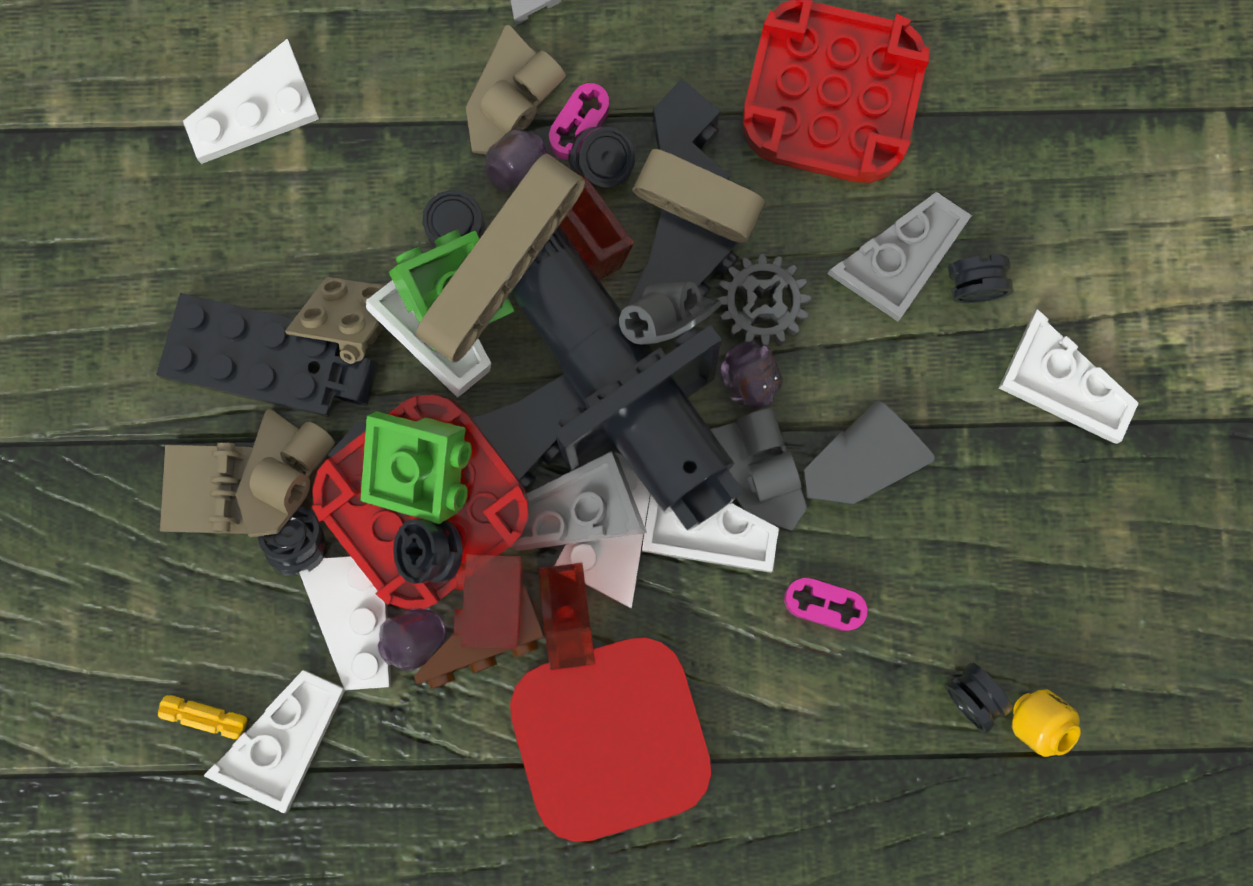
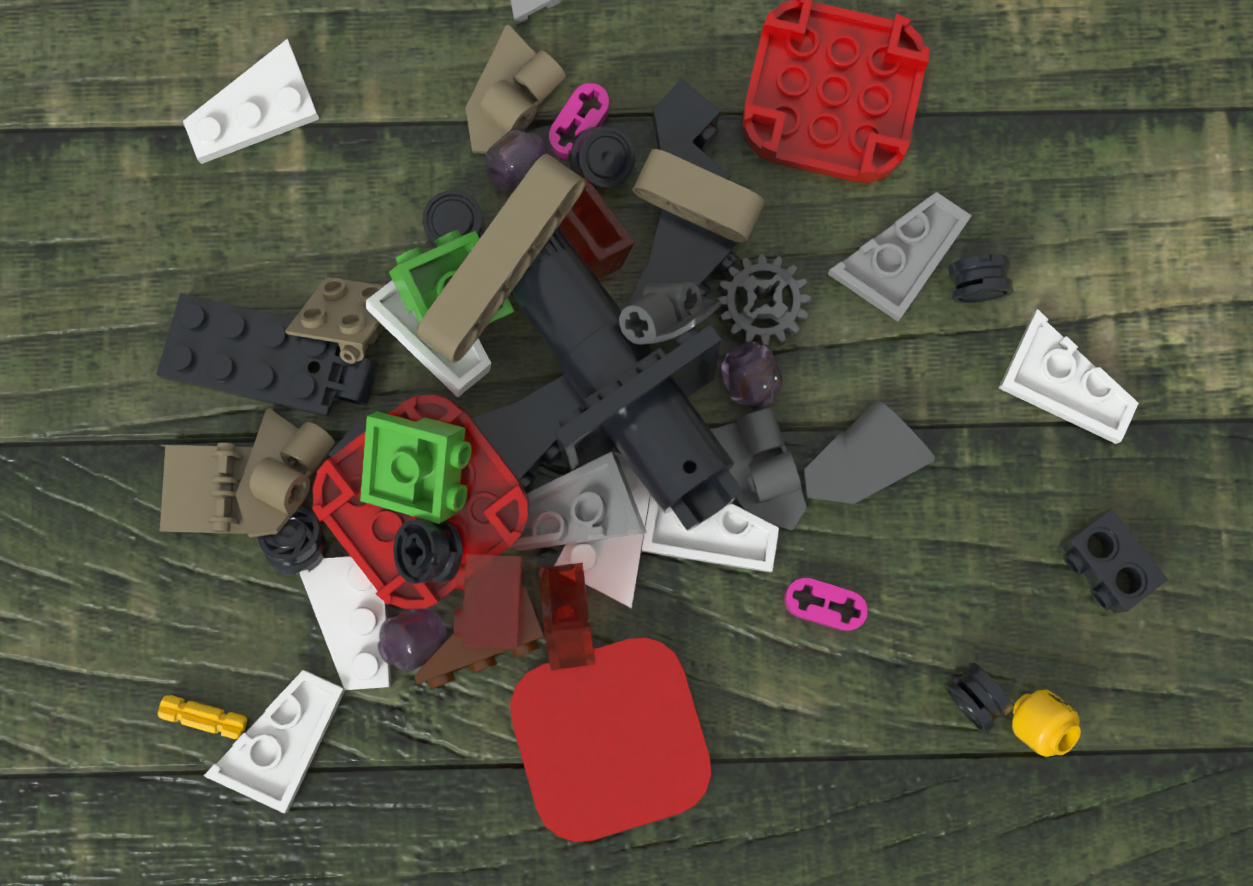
none -> black brick [1059,509,1168,613]

